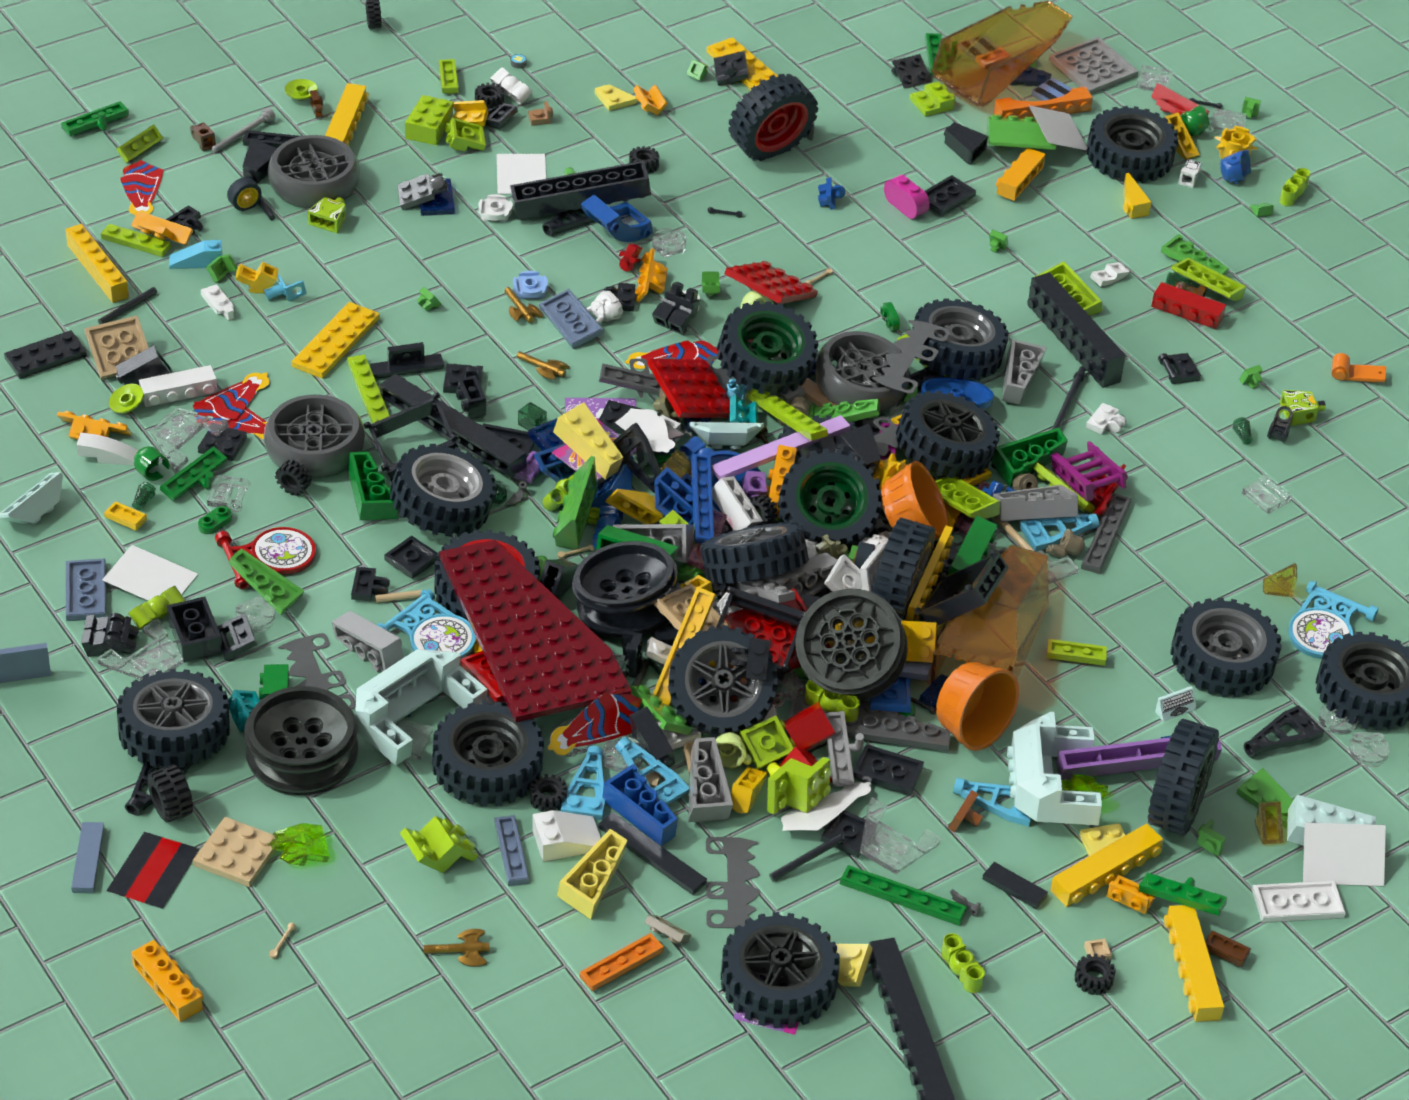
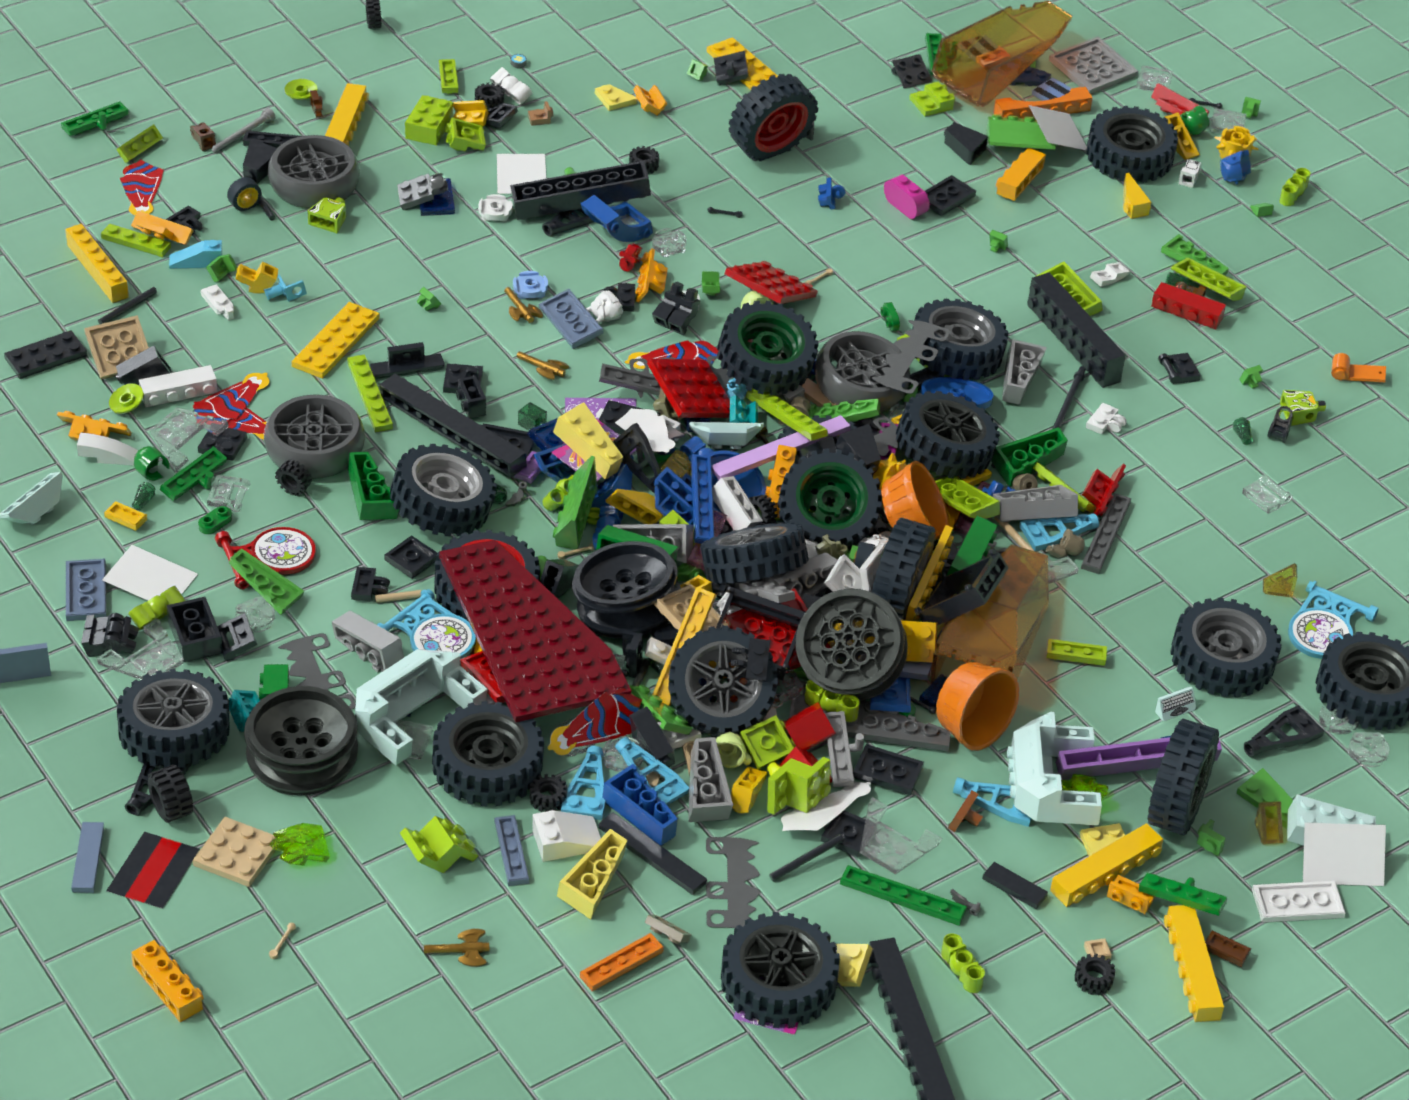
black window [364,392,459,482] -> none
medium lavender brick [742,471,767,498] -> none
magenta fence [1051,441,1128,502] -> none

